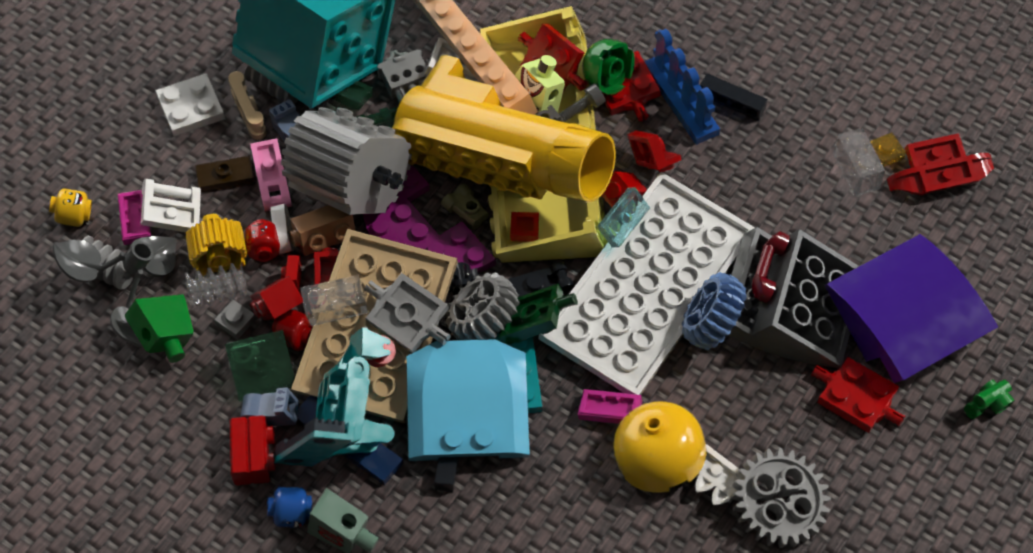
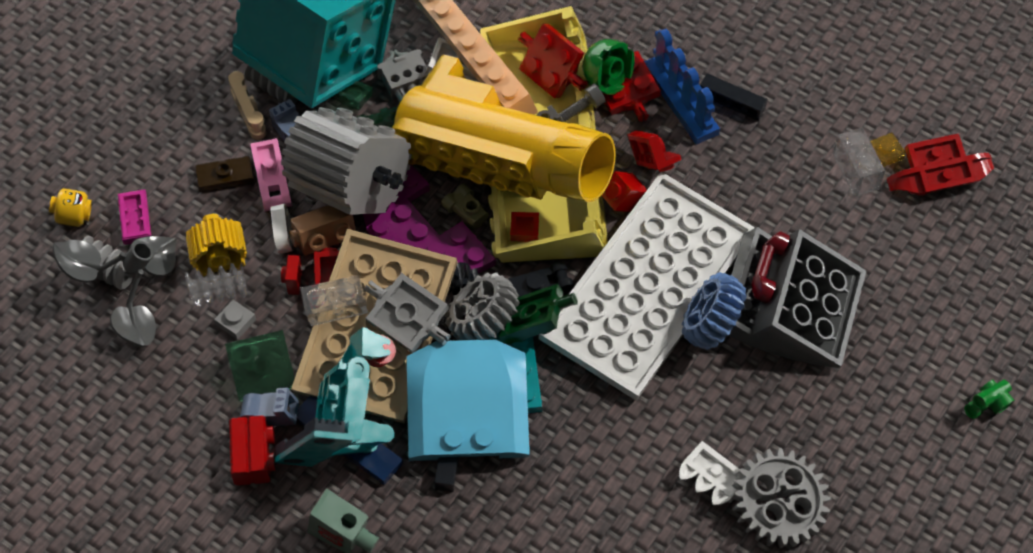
green torso [124,294,194,363] -> none
white plate [141,178,201,232] -> none
white plate [155,73,225,137] -> none
red head [244,219,280,262] -> none
red brick [250,276,304,321] -> none
blue head [267,487,312,527] -> none
red head [272,309,315,351] -> none
yellowish green torso [515,55,565,115] -> none
dark pink plate [578,389,643,424] -> none
clear light blue plate [597,187,650,247] -> none
yellow cylinder [614,401,706,492] -> none
red plate [811,357,905,433] -> none
dark purple slope [825,234,998,383] -> none

